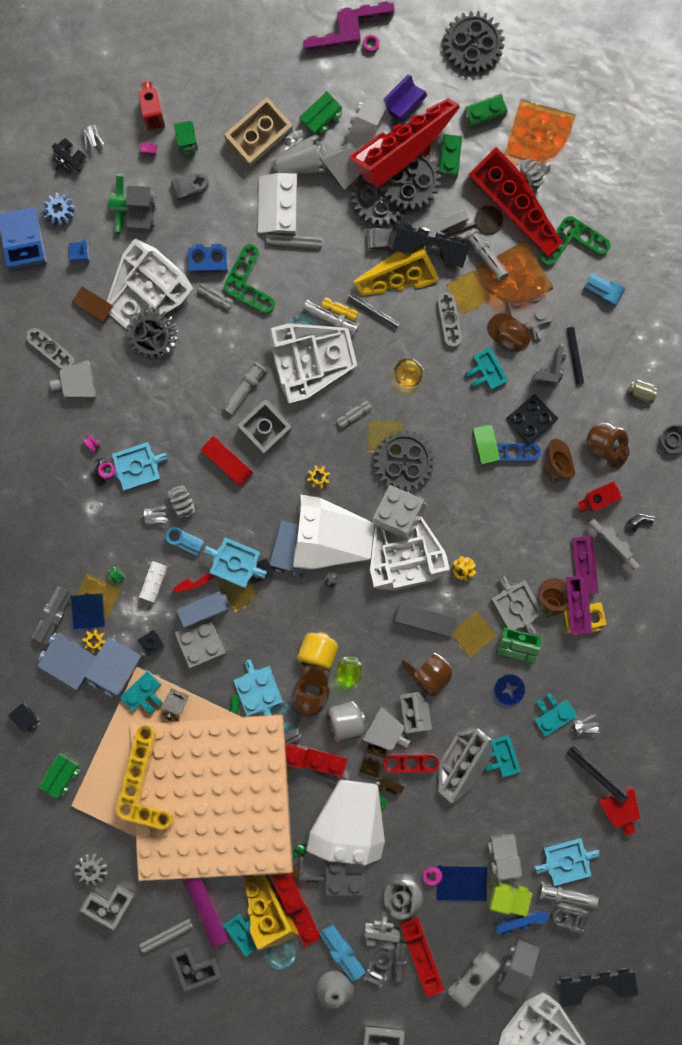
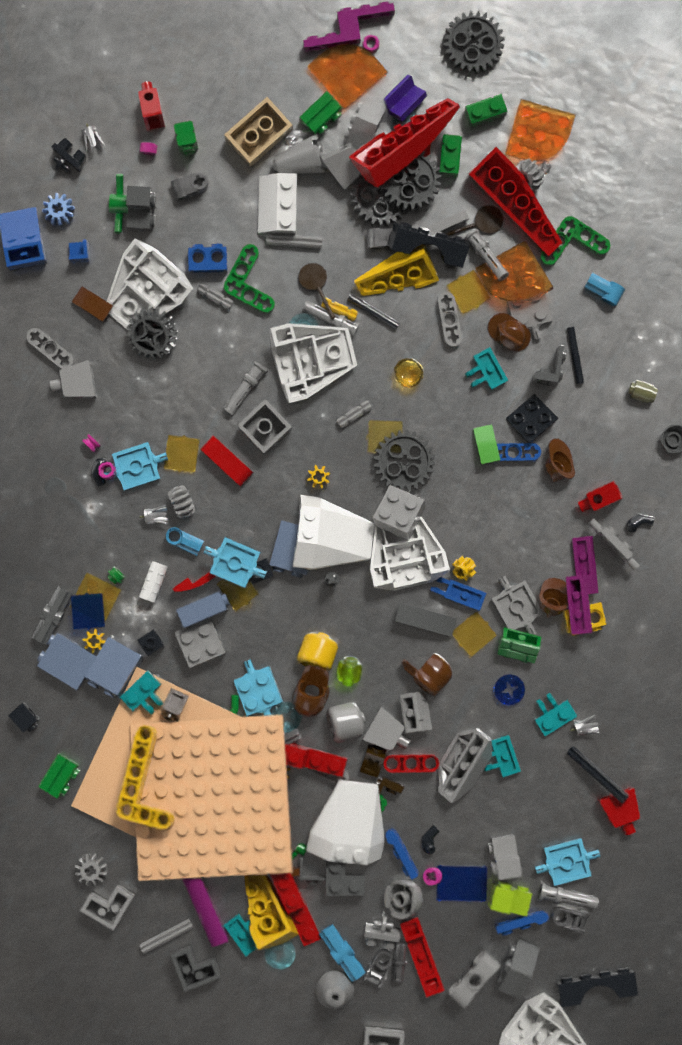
reddish brown piece [587,423,630,468] -> none
none -> clear yellow piece [164,435,200,472]
none -> dark brown piece [298,263,335,319]
none -> clear orange plate [307,44,388,110]
none -> blue hinge [385,828,419,879]
none -> black arm [422,825,440,854]
none -> blue hinge [430,577,486,611]

